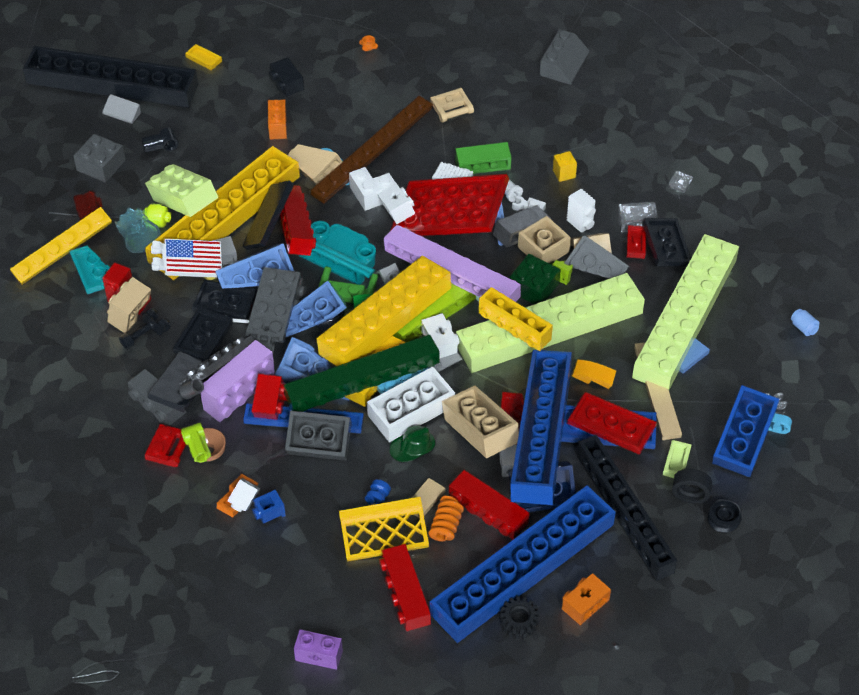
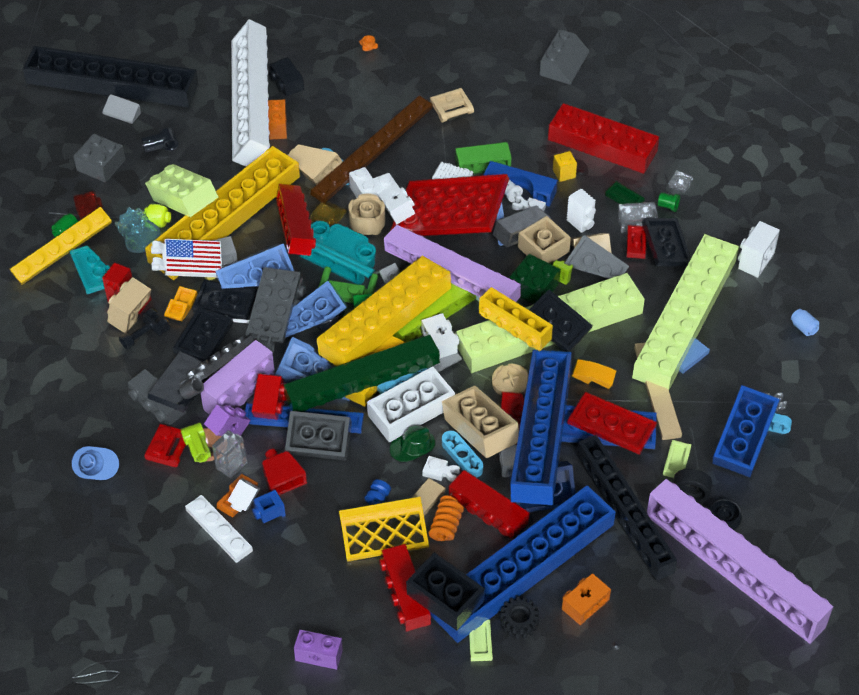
yellow tile [185,44,222,71] -> none
tile [242,180,294,250] -> none
none -> green brick [51,213,78,238]
none -> medium blue piece [72,446,119,480]
none -> light orange slope [164,286,198,321]
none -> white plate [185,495,253,563]
none -> medium lavender brick [204,404,251,440]
none -> clear brick [212,430,247,479]
none -> white brick [231,19,270,167]
none -> red torso [262,449,307,495]
none -> clear yellow slope [311,202,347,227]
none -> tan brick [349,193,385,235]
none -> black brick [406,552,485,631]
none -> white plate [422,456,460,482]
none -> medium azure beam [442,431,483,478]
none -> yellowish green tile [469,620,493,661]
none -> blue arch [483,161,558,207]
none -> tan tile [492,363,529,396]
none -> black plate [529,290,593,352]
none -> red brick [548,103,660,174]
none -> dark green tile [605,181,645,212]
none -> lavender brick [647,479,833,644]
none -> green bush [658,192,680,212]
none -> white brick [738,221,780,278]

